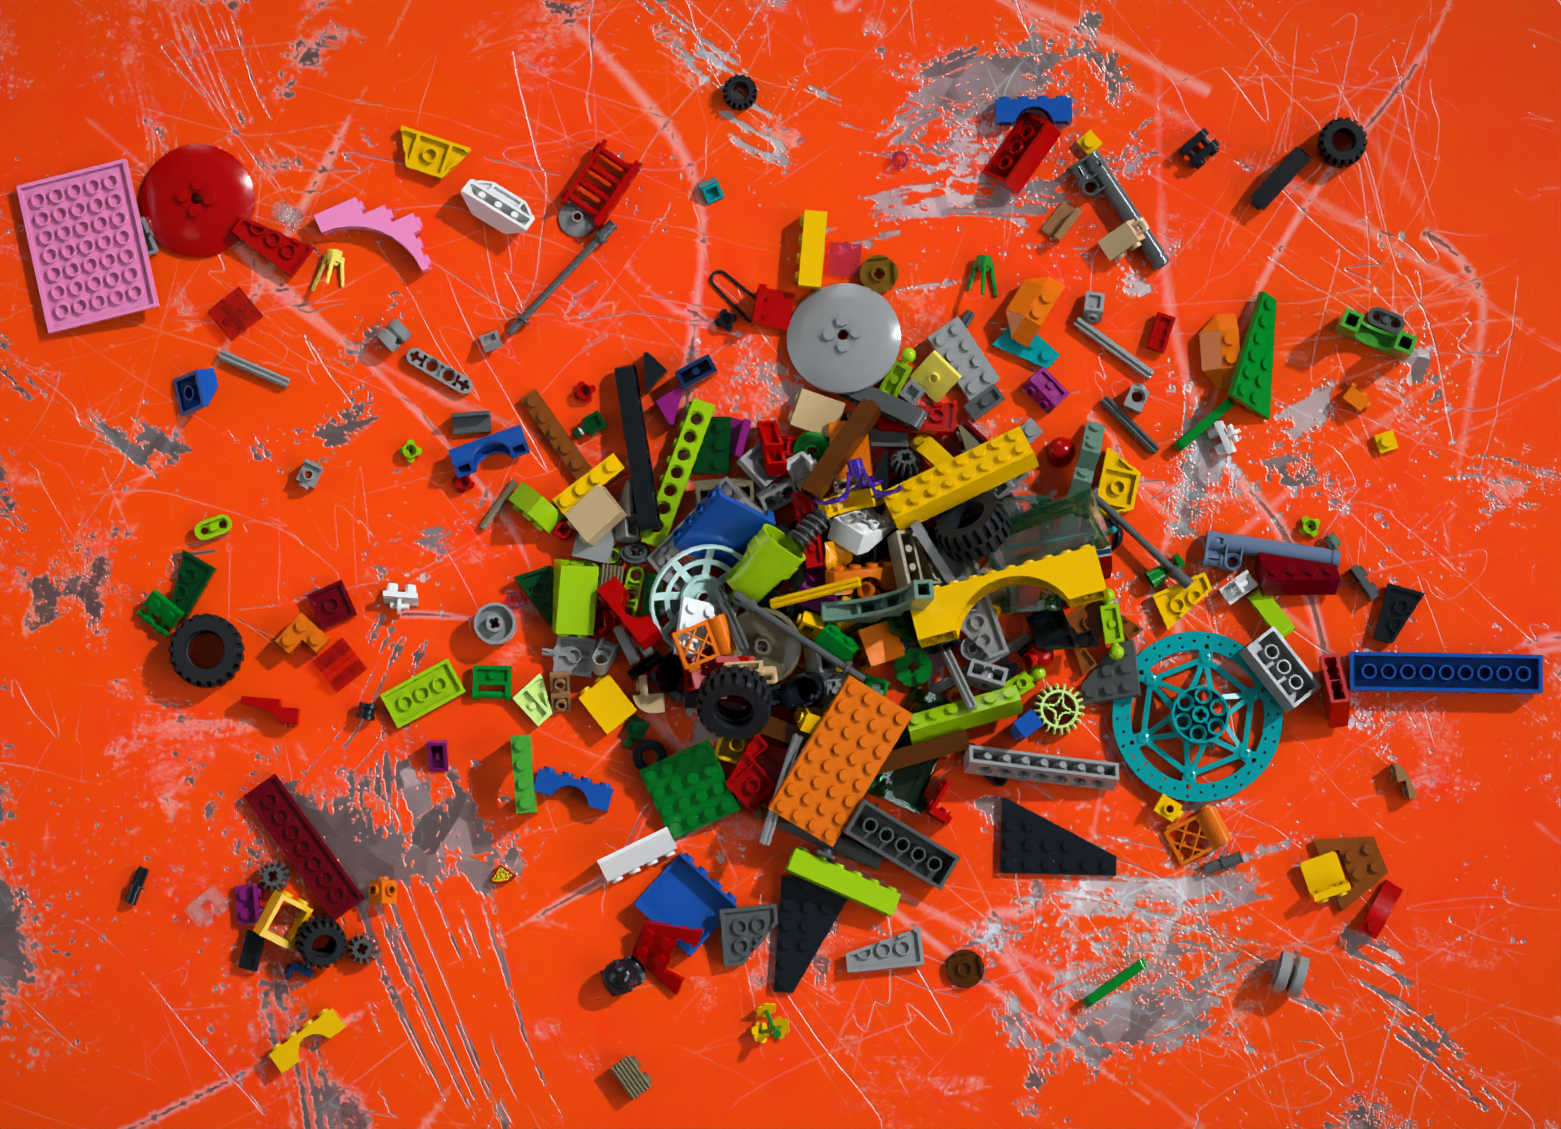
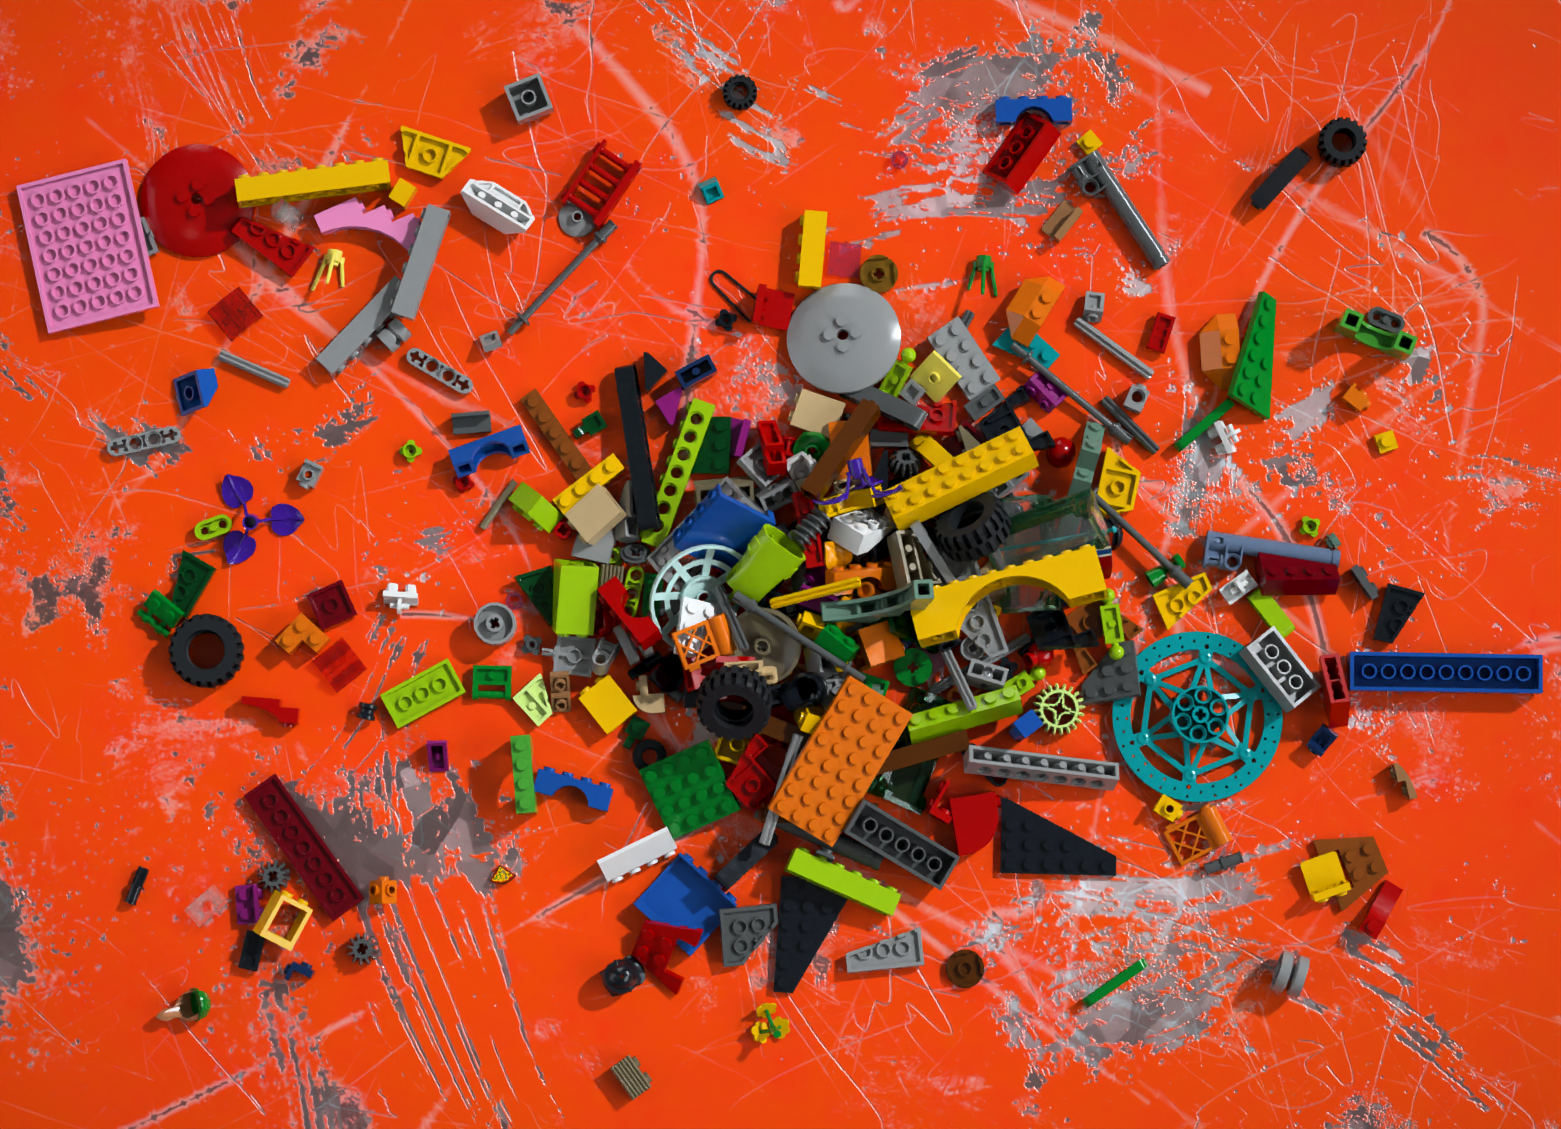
yellow arch [269,1008,347,1074] -> none
black tyre [295,915,347,969] -> none
tan brick [1098,217,1150,261] -> none
black brick [1177,127,1220,170] -> none
none -> light grey beam [107,426,182,457]
none -> piece [156,988,211,1022]
none -> dark purple plant [222,474,305,564]
none -> yellow brick [234,158,391,208]
none -> light grey brick [316,276,400,376]
none -> yellow panel [389,178,418,210]
none -> light grey brick [389,204,451,322]
none -> light grey brick [504,73,554,126]
none -> dark grey plate [521,635,542,656]
none -> black slope [715,832,779,890]
none -> red brick [948,791,1001,856]
none -> black wing [979,385,1056,451]
none -> dark grey bar [1010,342,1134,446]
none -> dark blue bracket [1306,723,1338,757]

